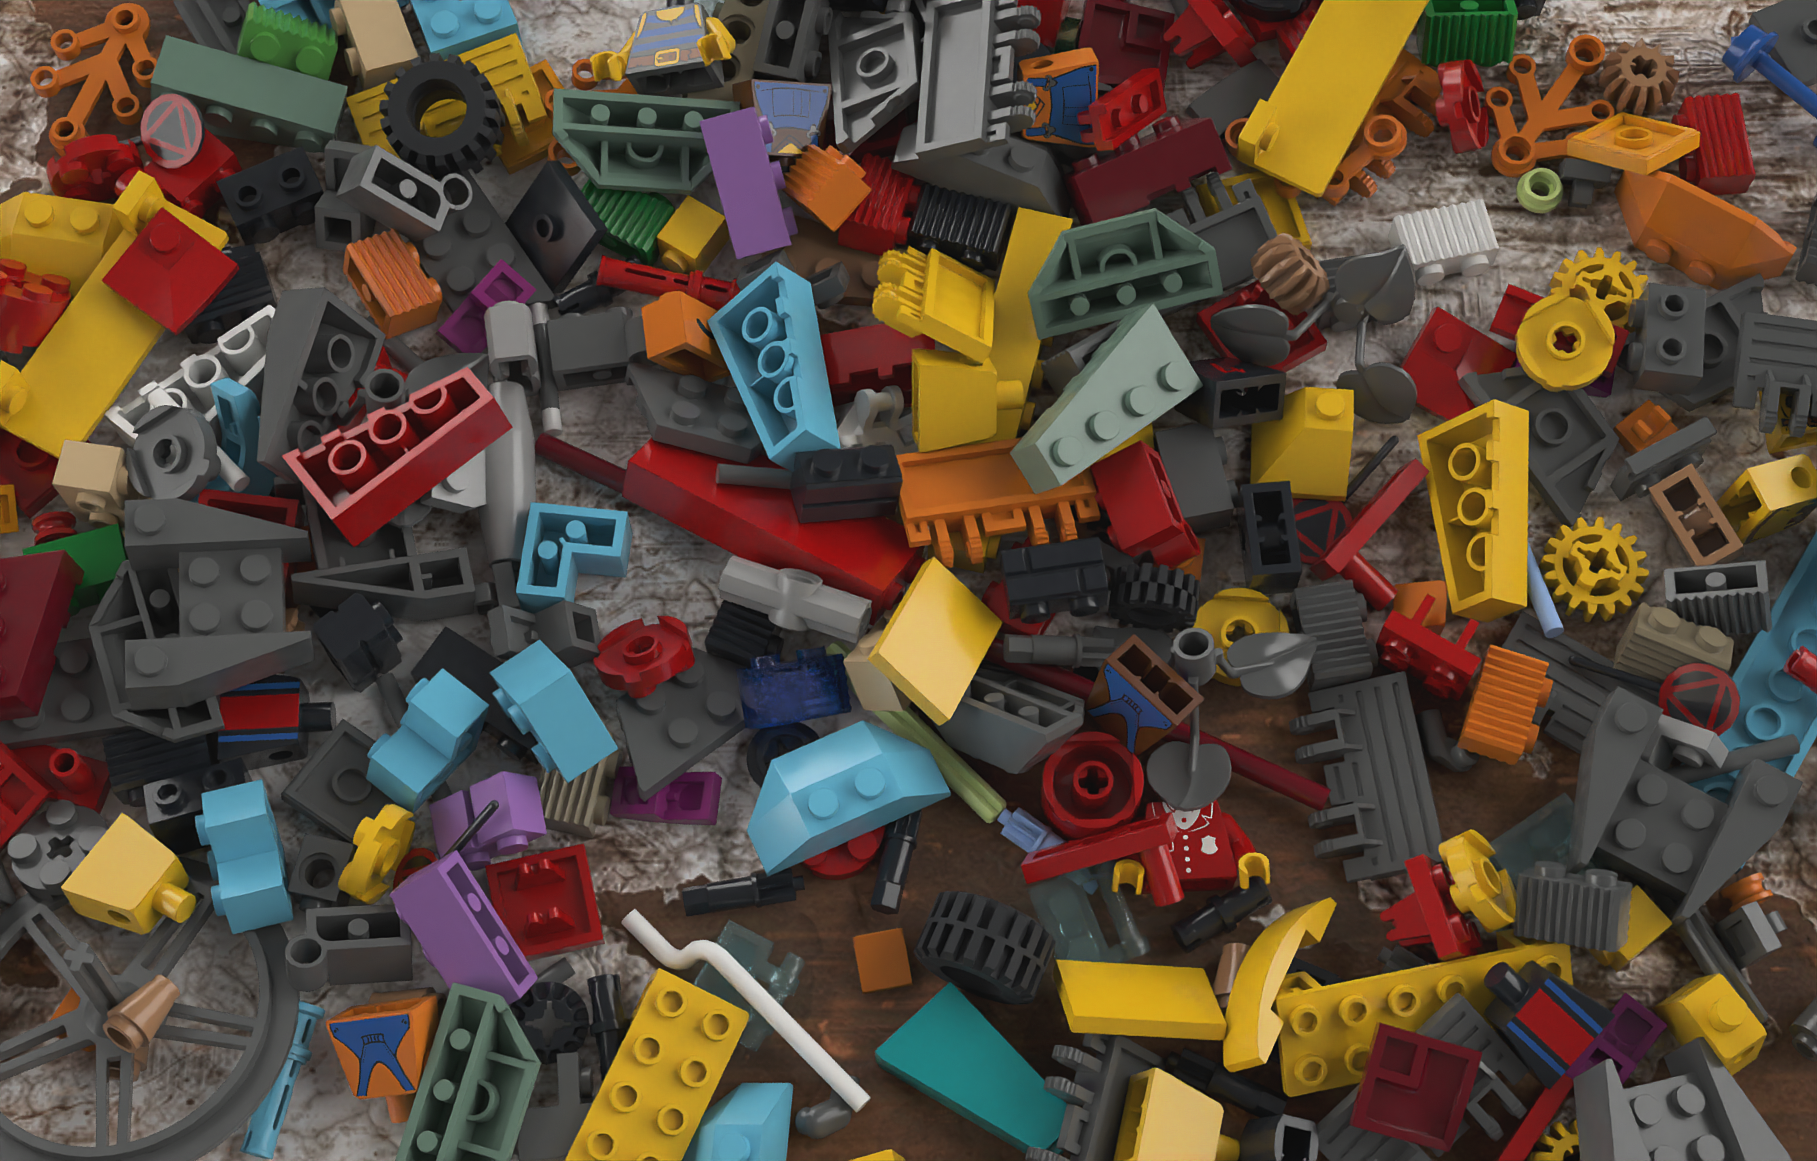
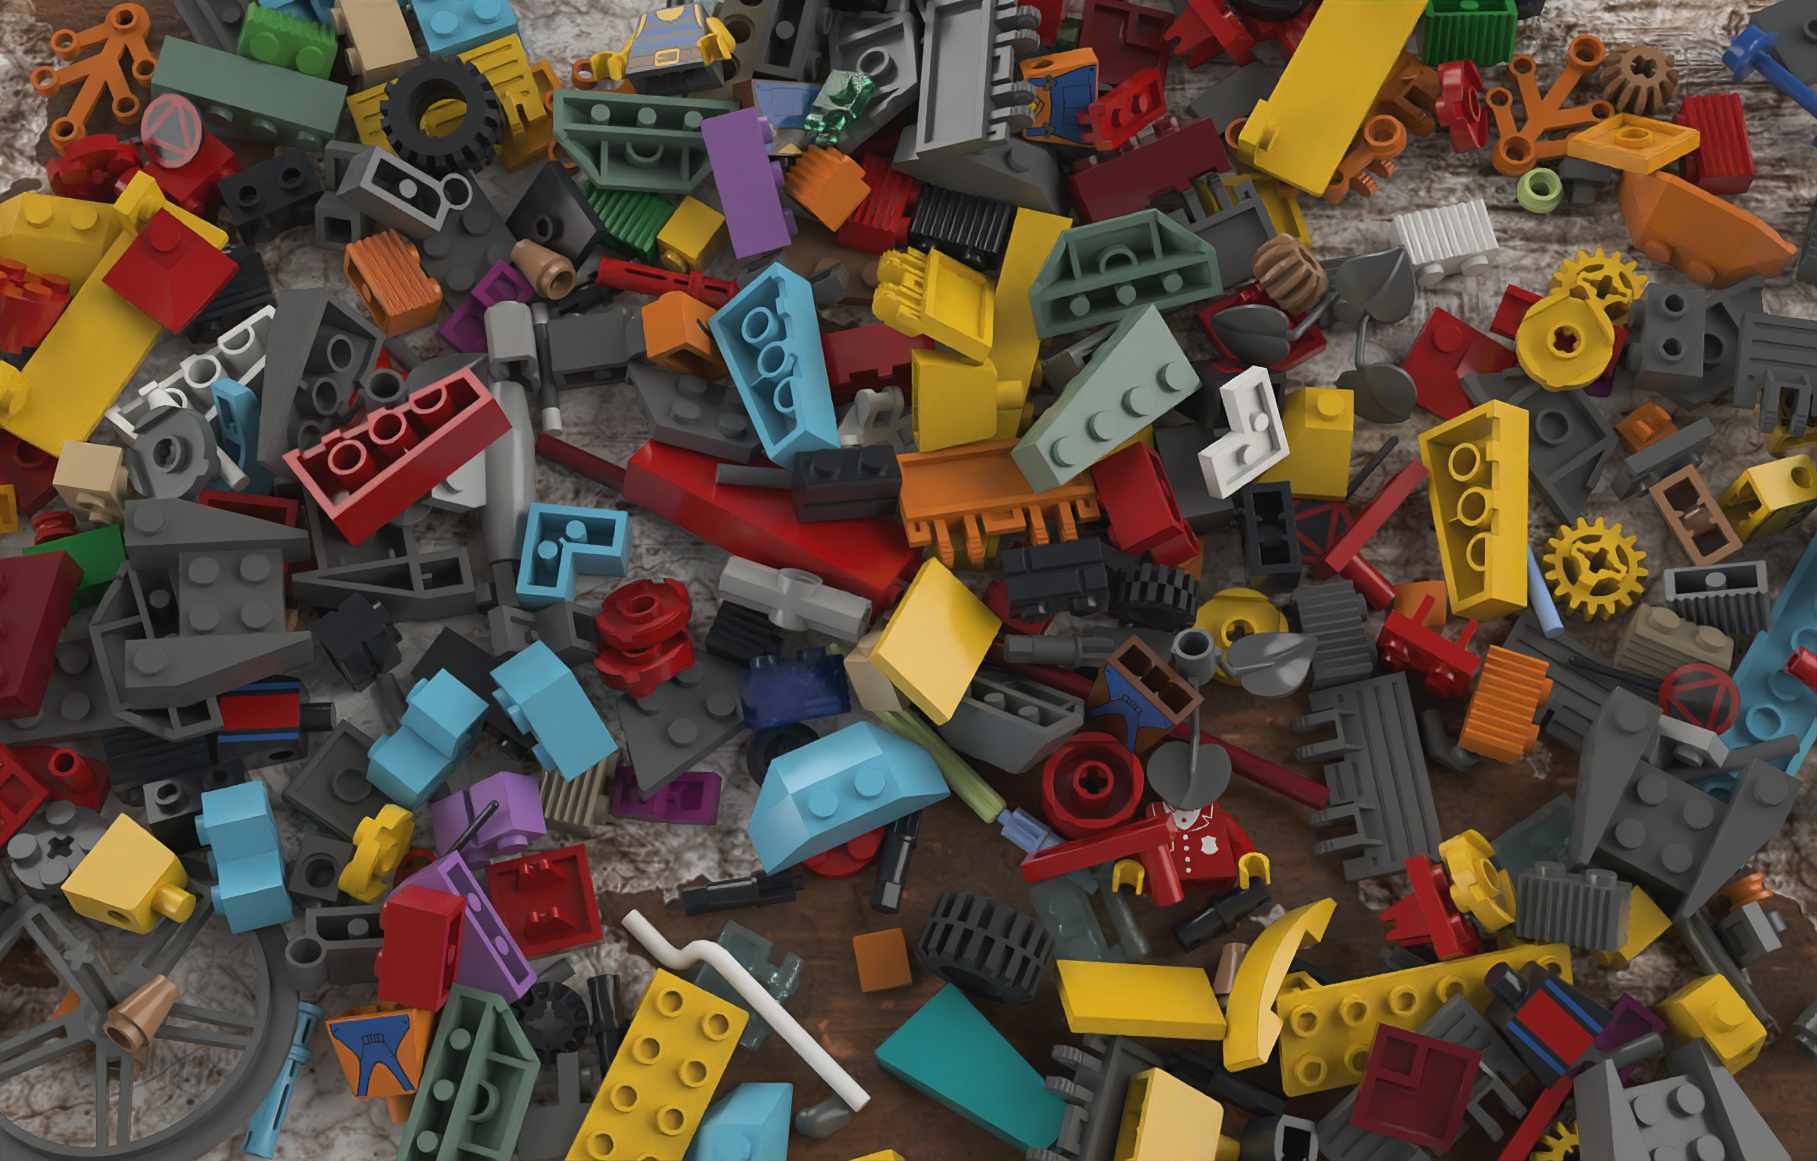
none -> red brick [374,884,467,1013]
none -> medium nougat cone [511,239,577,300]
none -> red tile [594,578,693,650]
none -> clear green plate [804,69,877,147]
none -> white plate [1198,366,1290,499]
none -> dark grey bar [1568,1031,1664,1070]

